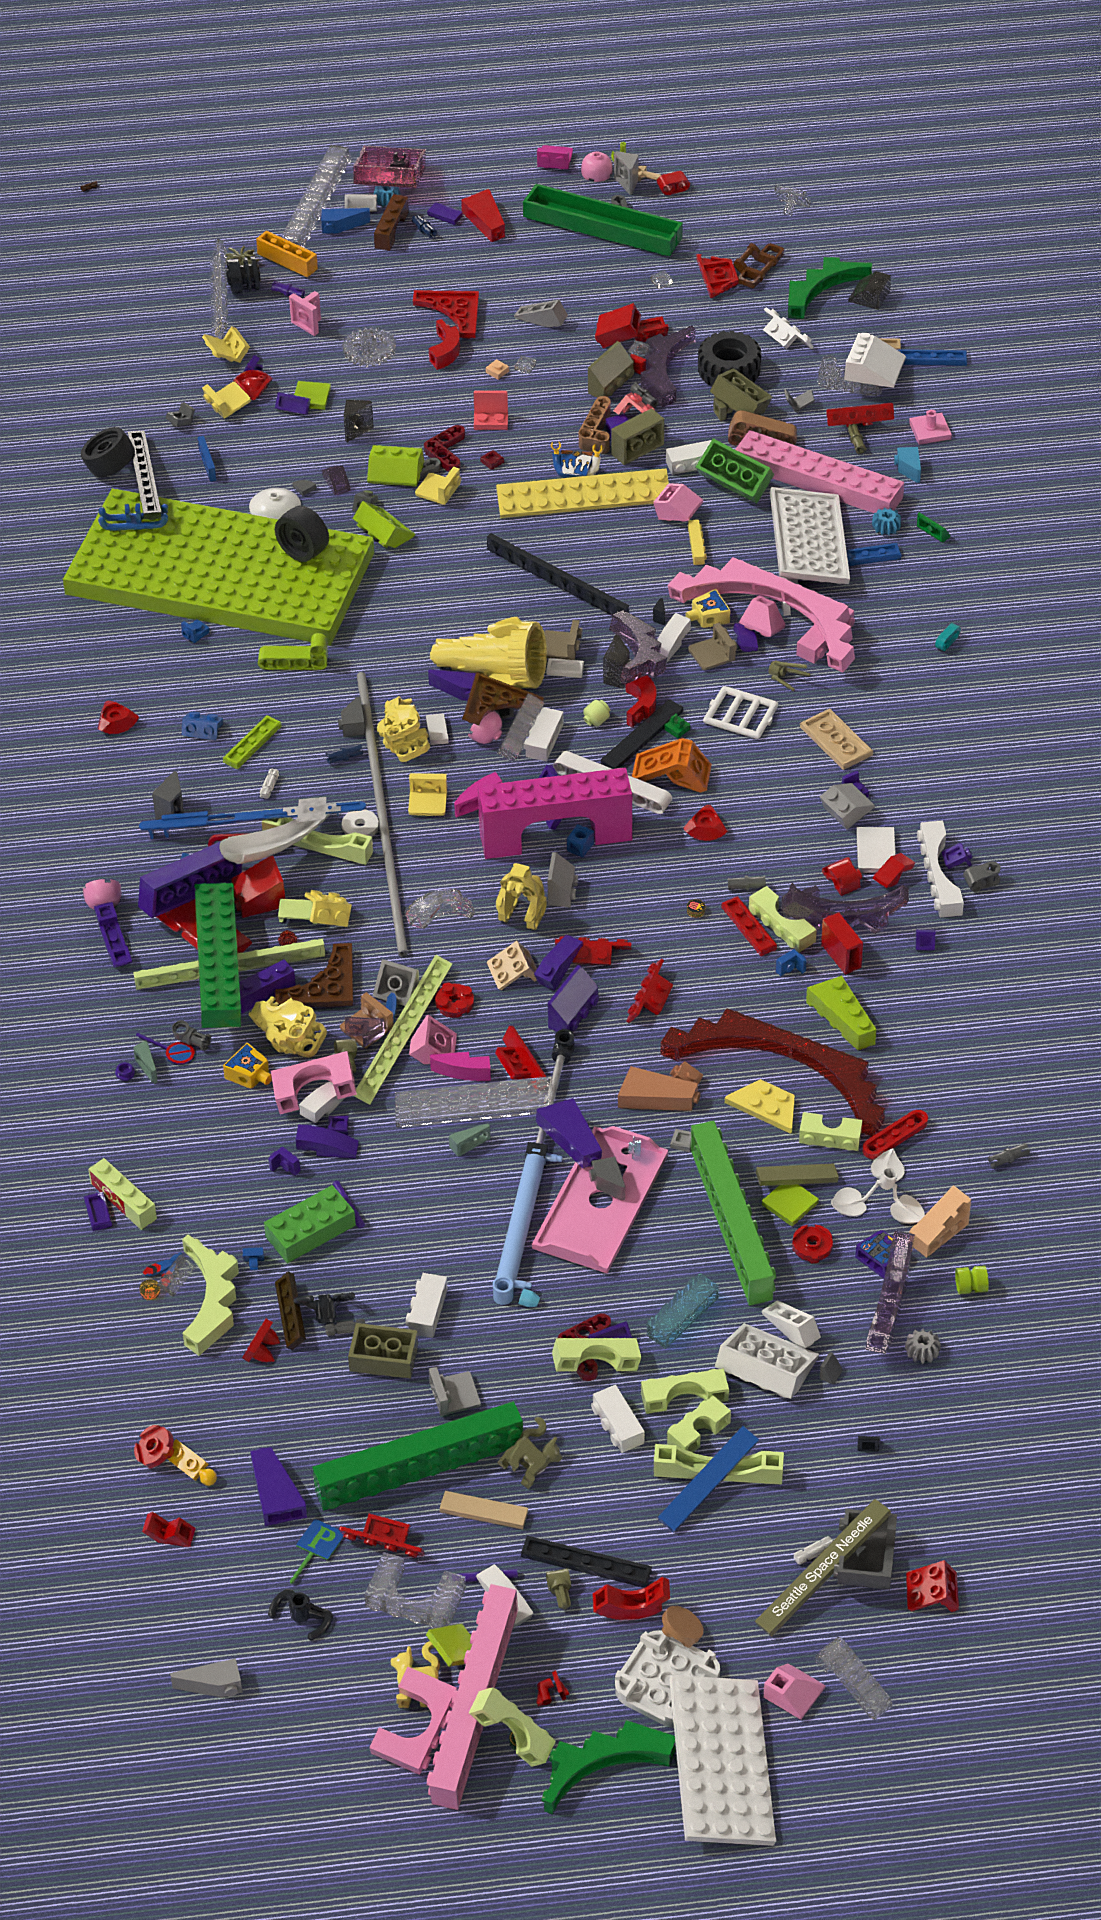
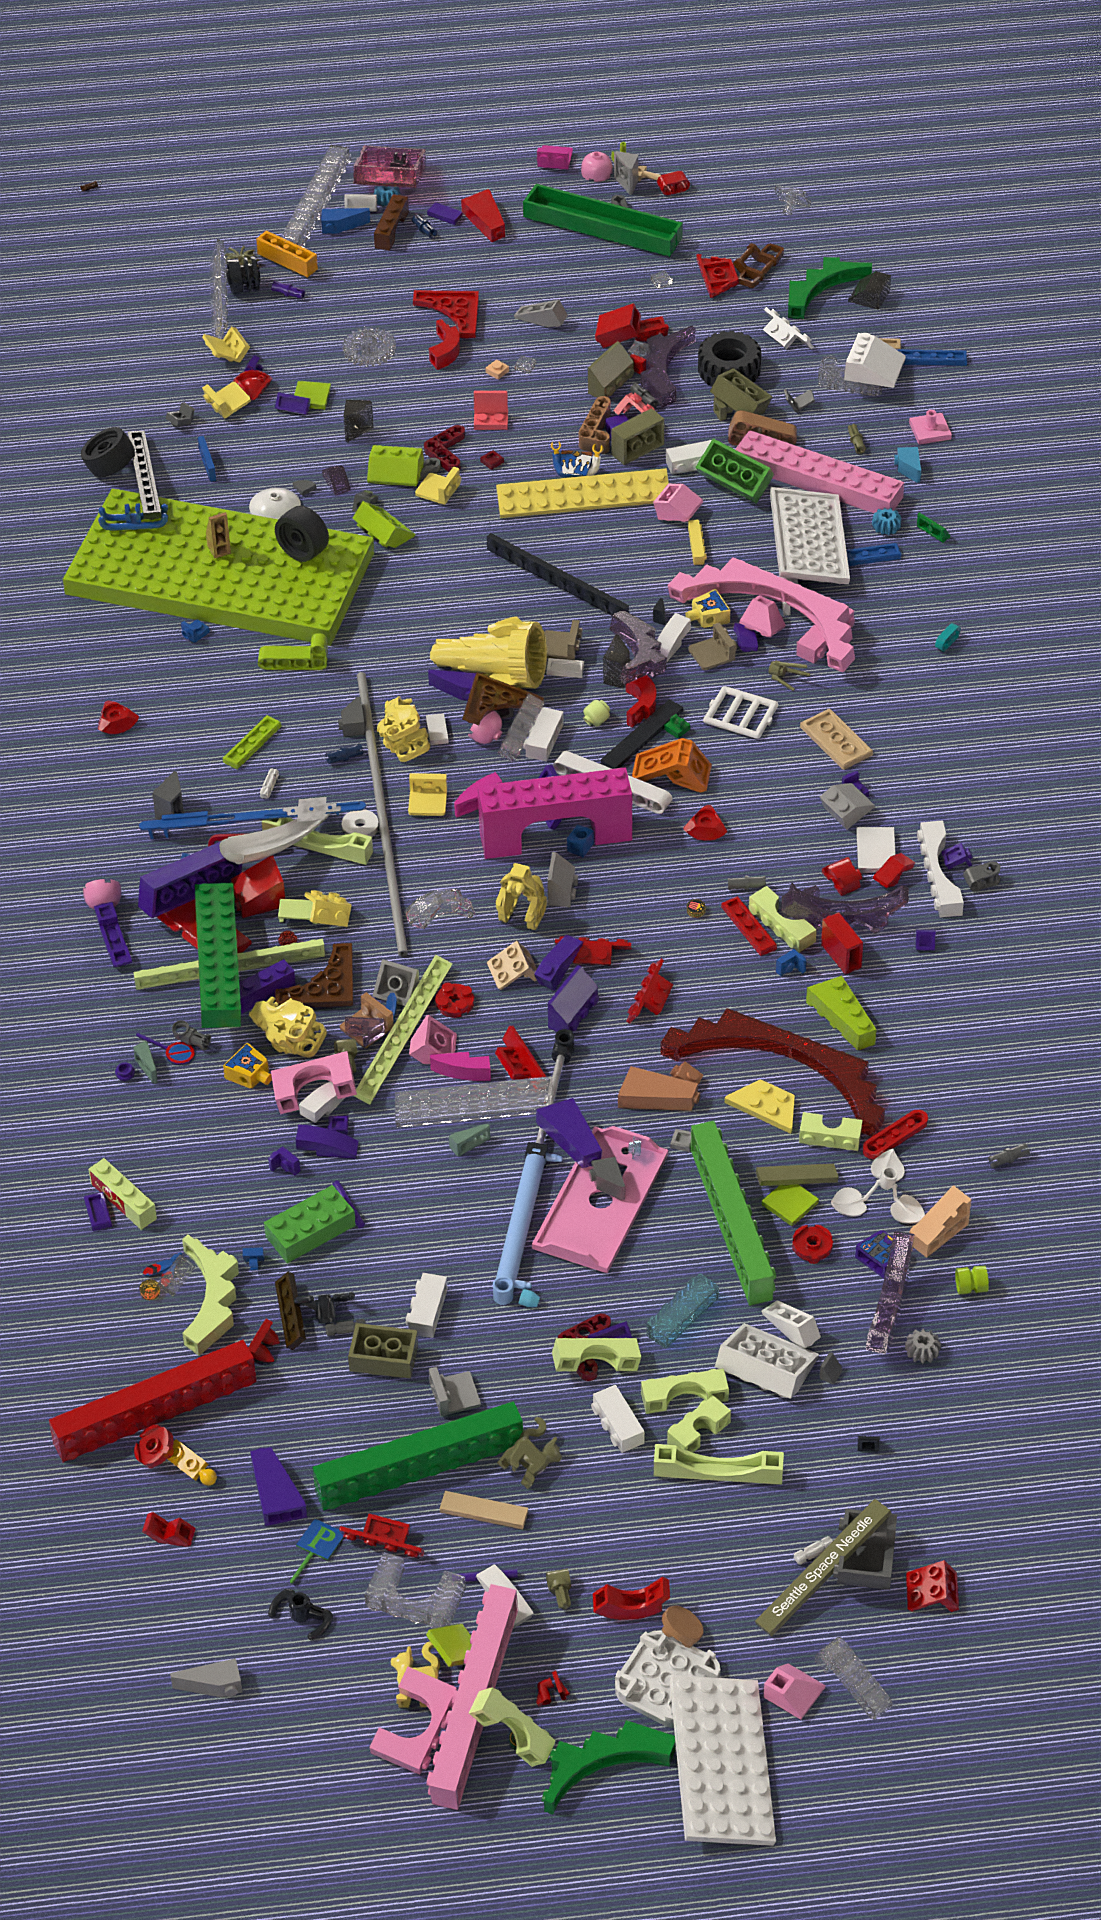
blue bracket [181,711,223,740] -> none
bright pink bracket [289,291,321,336] -> none
black tile [521,1535,652,1588] -> none
blue tile [658,1426,759,1533] -> none
red bracket [826,403,894,427] -> none
none -> red brick [49,1340,257,1462]
none -> medium nougat slope [206,512,231,558]

